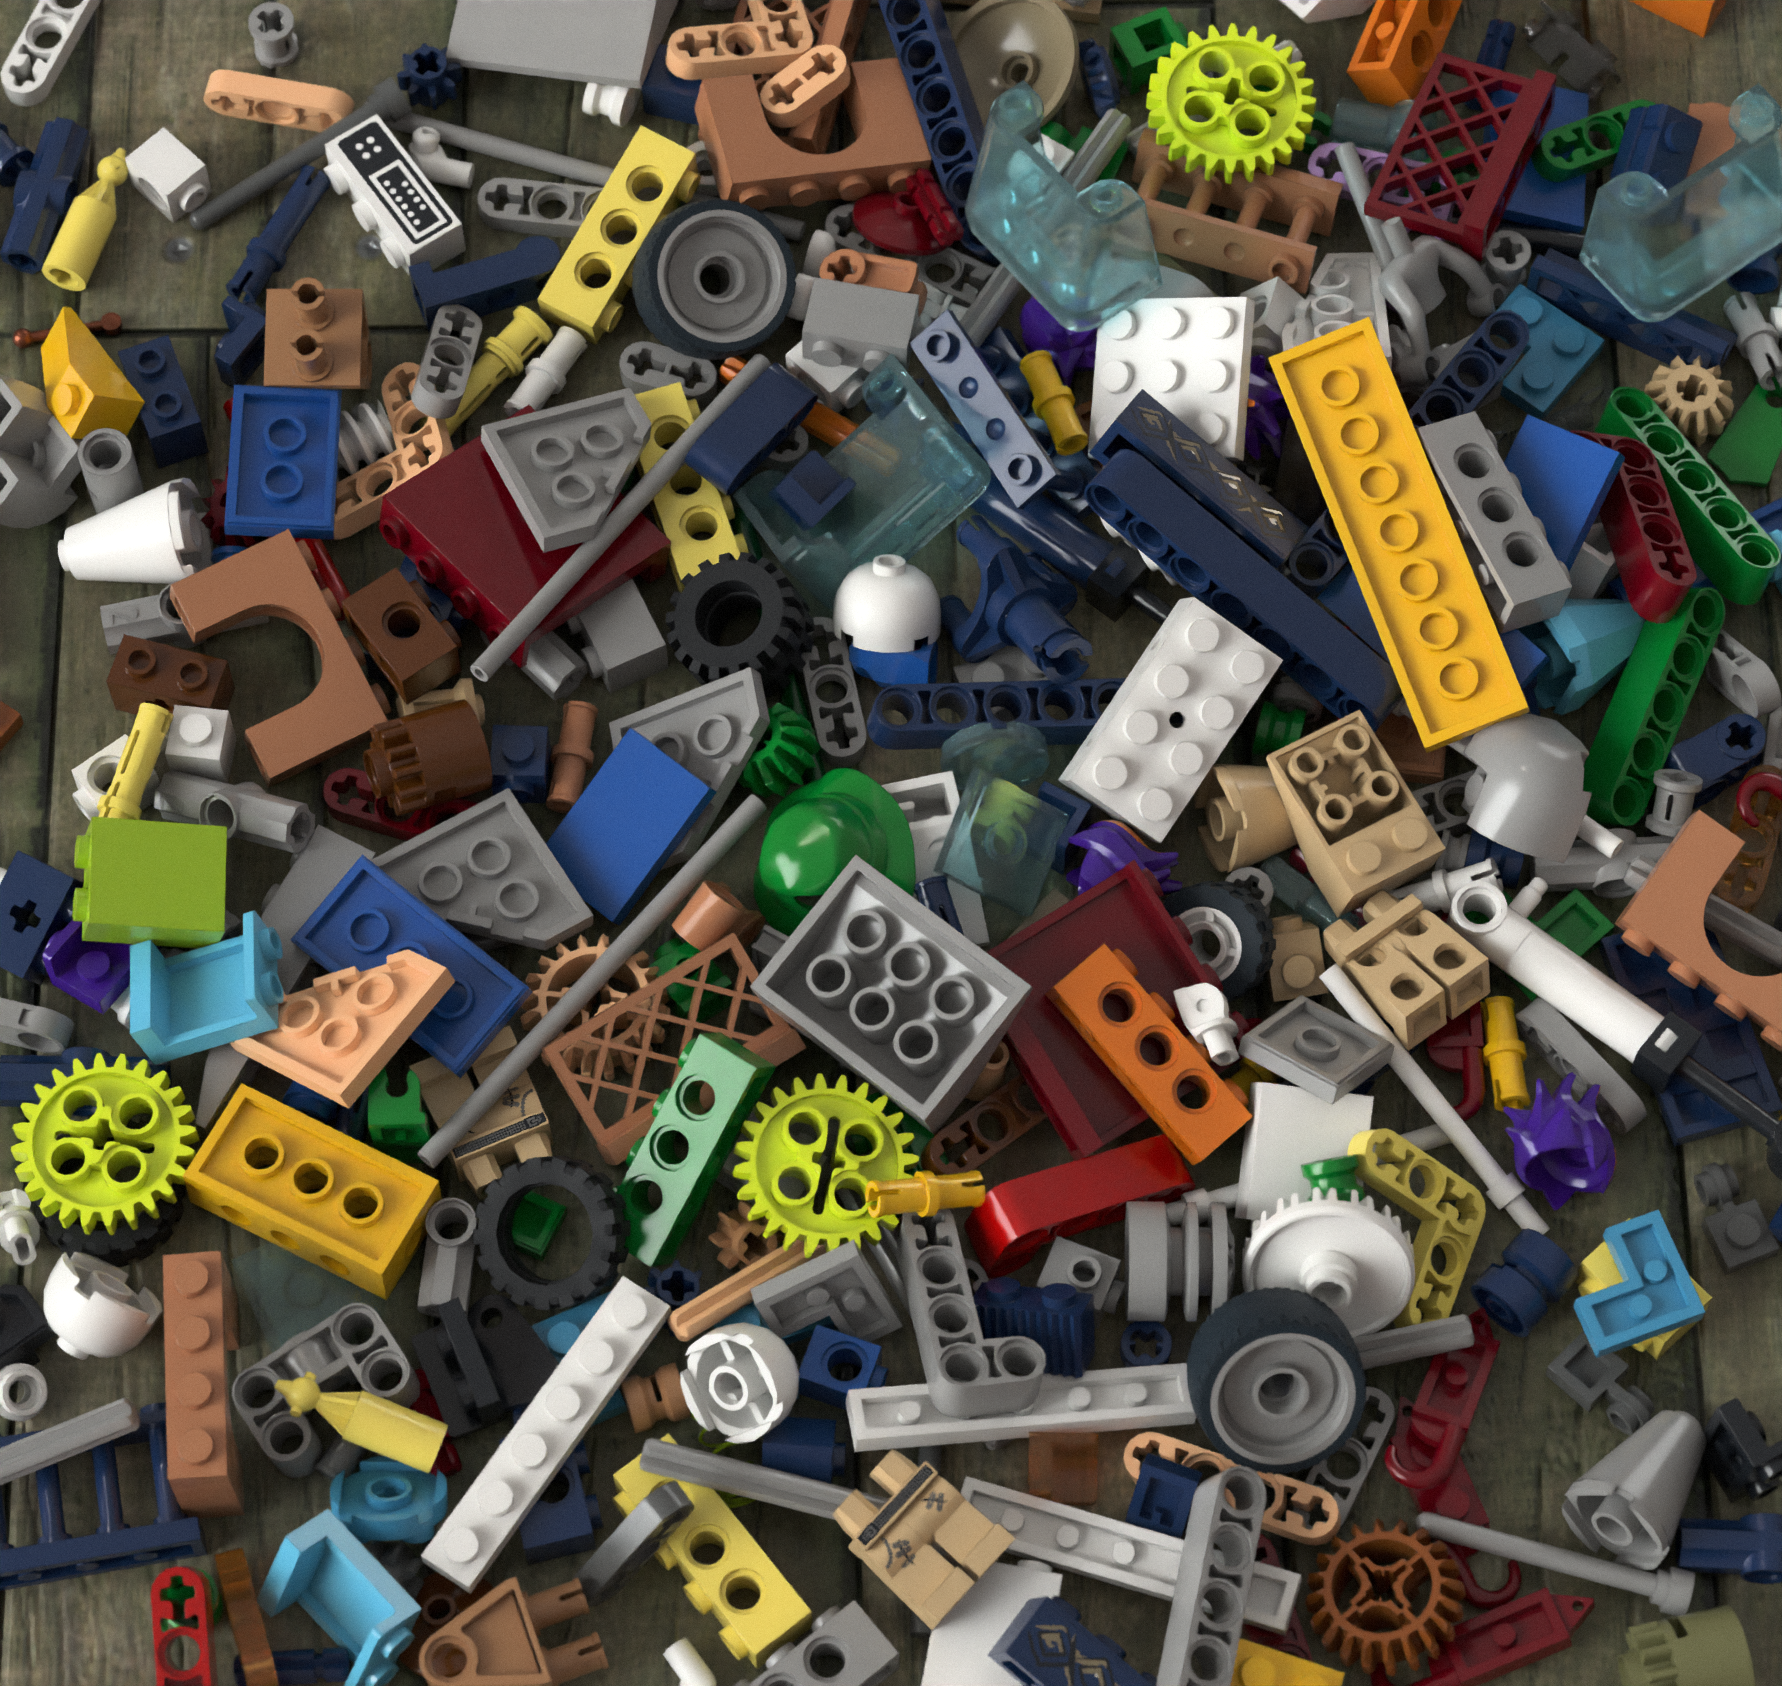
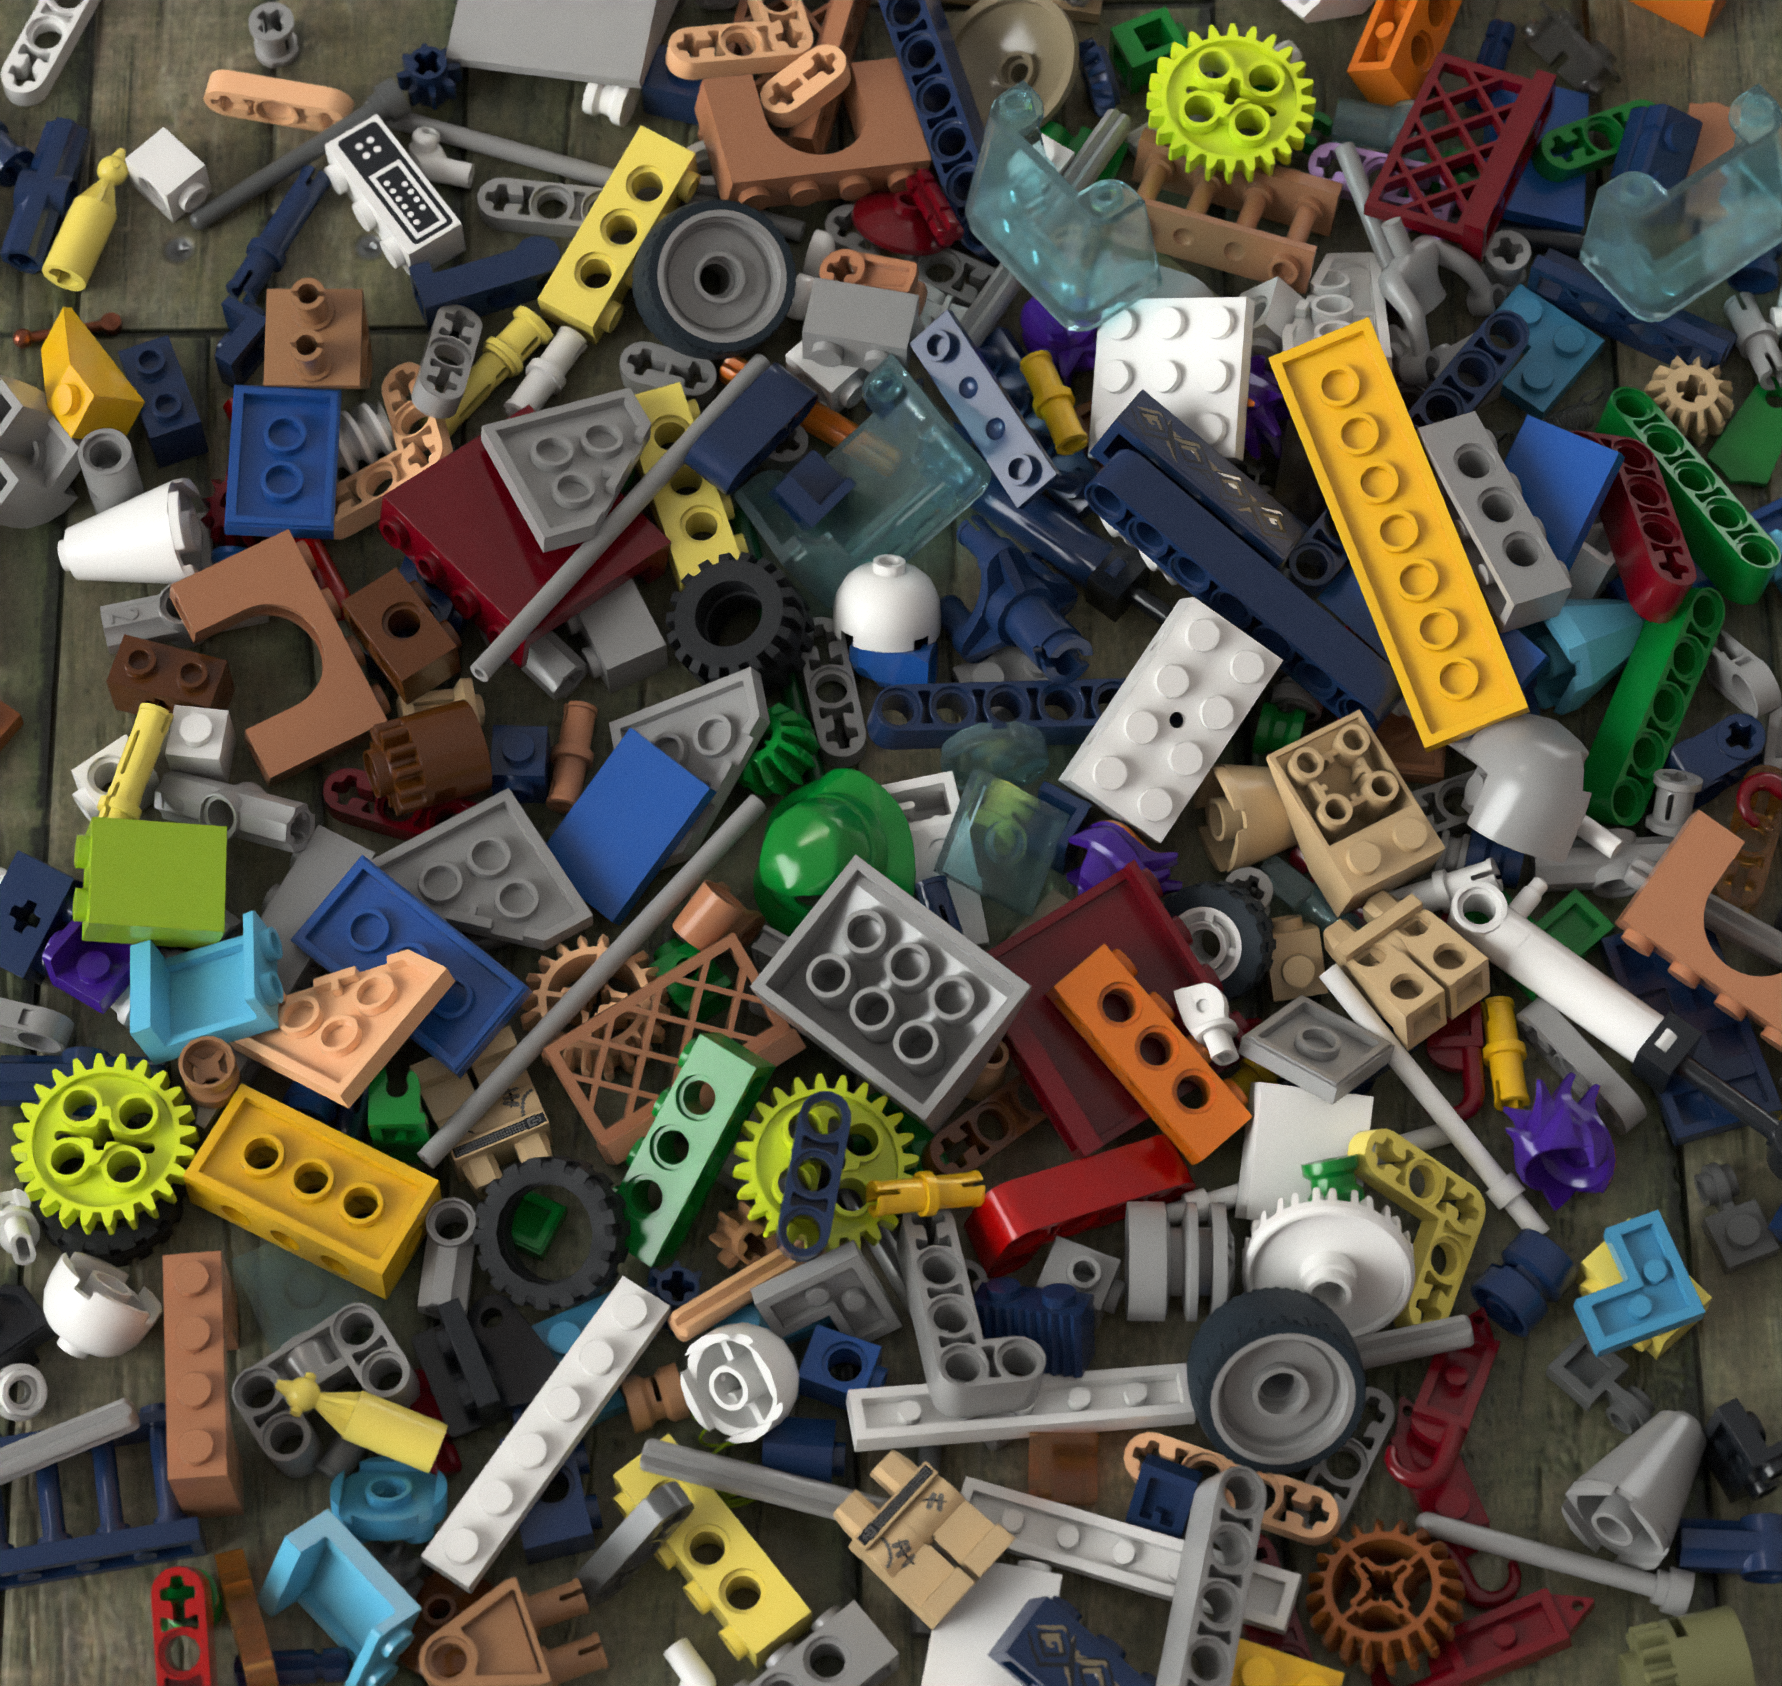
dark blue bush [1119,1321,1172,1368] -> none
none -> medium nougat wheel [179,1036,241,1109]
none -> dark blue beam [776,1091,851,1262]

